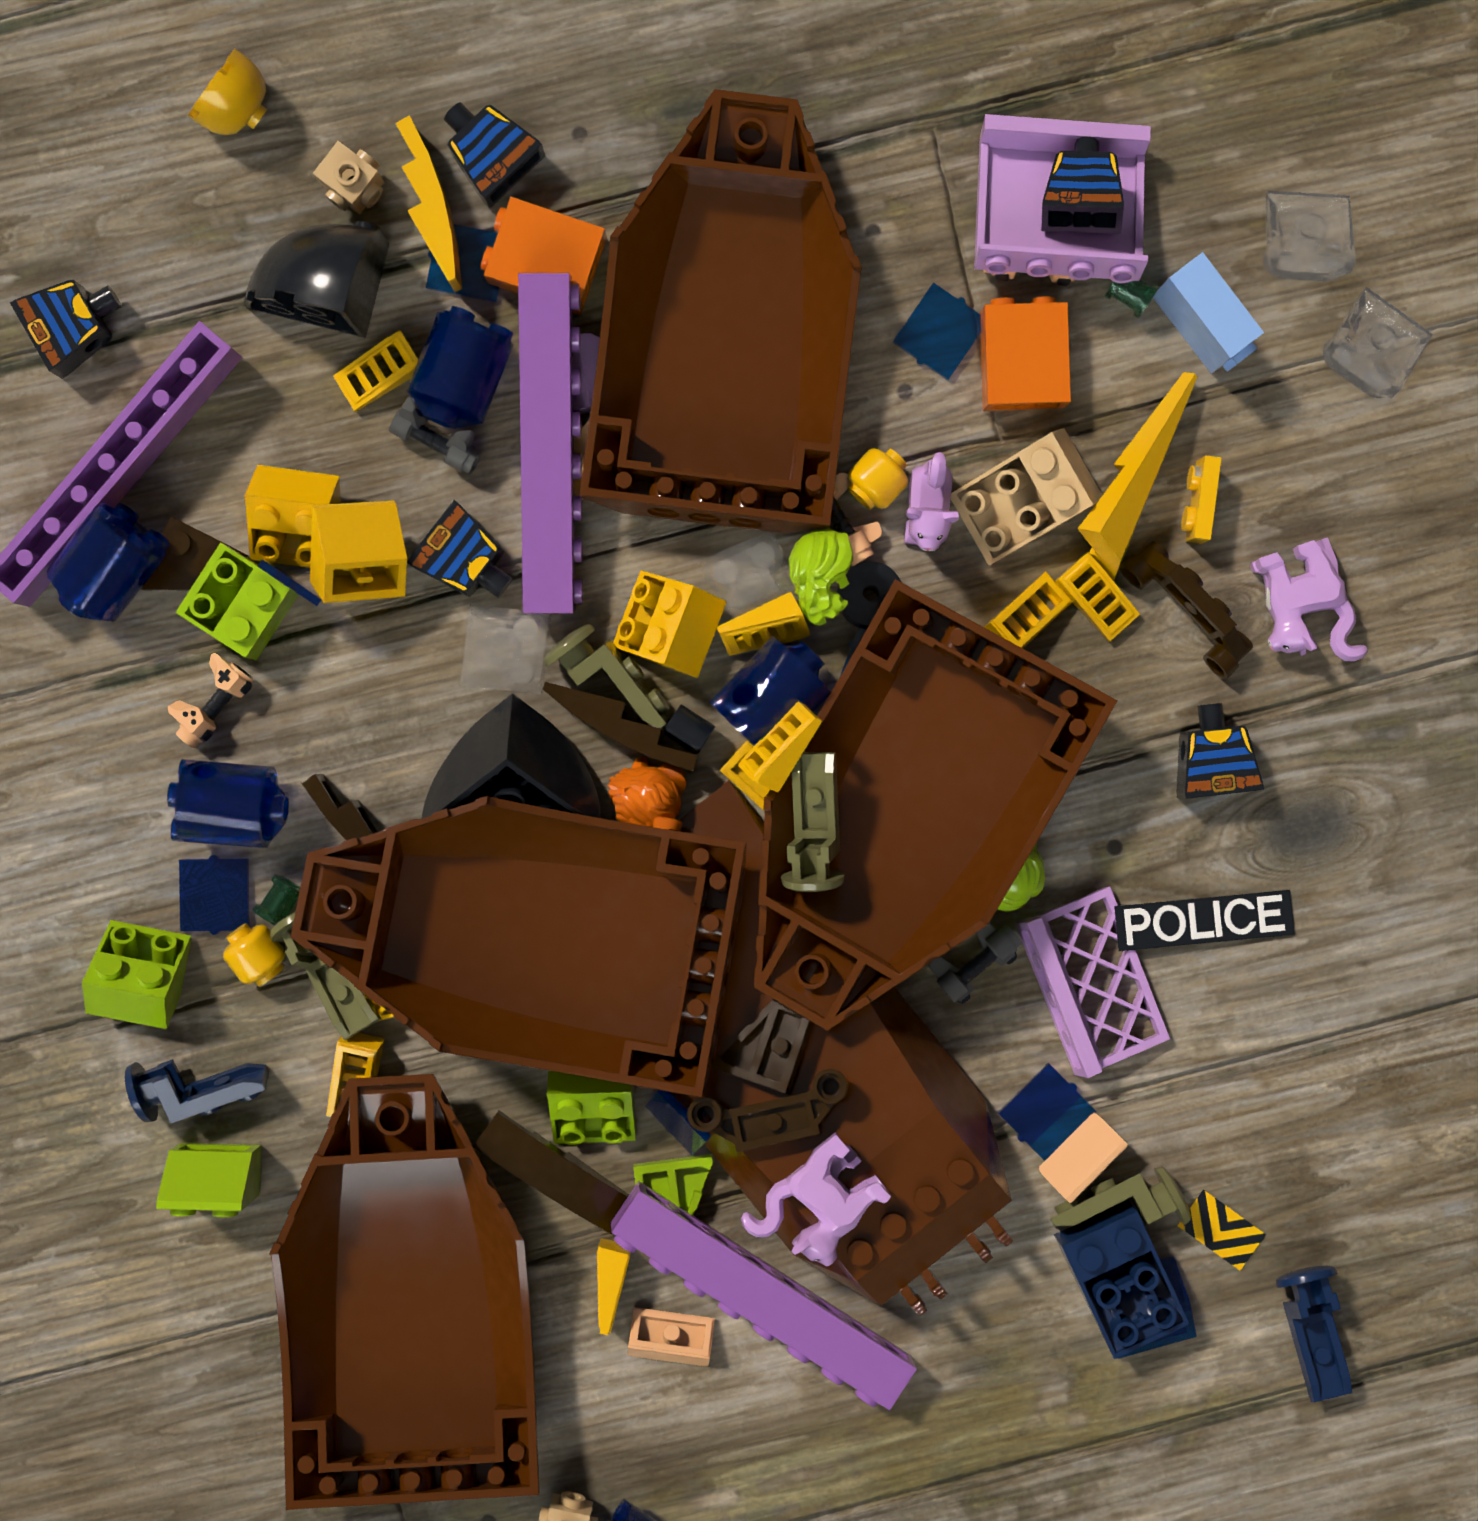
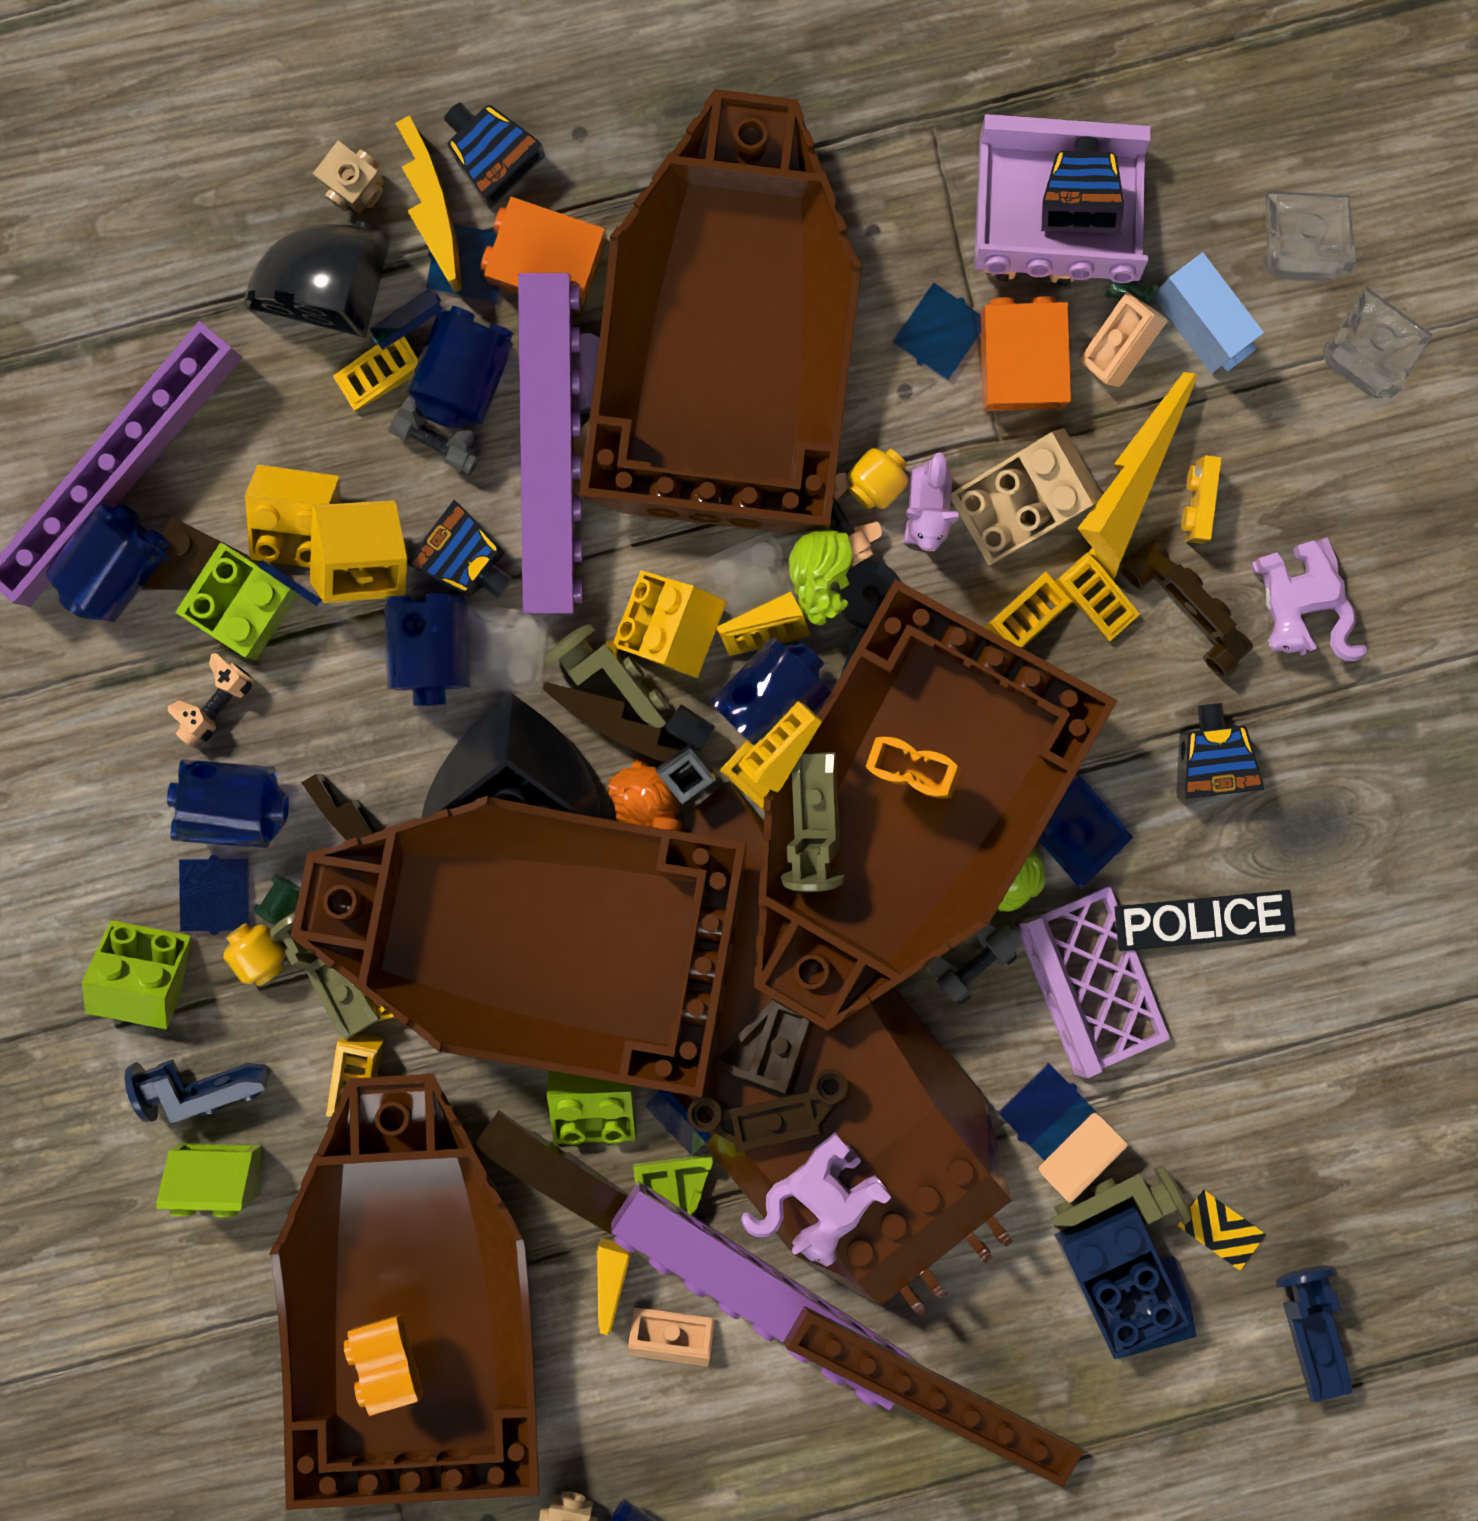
torso [10,280,122,379] -> none
yellow cylinder [187,48,267,135] -> none
none -> light orange brick [344,1314,424,1416]
none -> clear blue piece [370,289,443,351]
none -> clear blue cylinder [384,593,471,706]
none -> black brick [656,744,716,804]
none -> reddish brown plate [783,1306,1084,1487]
none -> light orange brick [866,737,961,798]
none -> clear blue slope [1038,776,1133,889]
none -> light nougat slope [1079,292,1167,387]

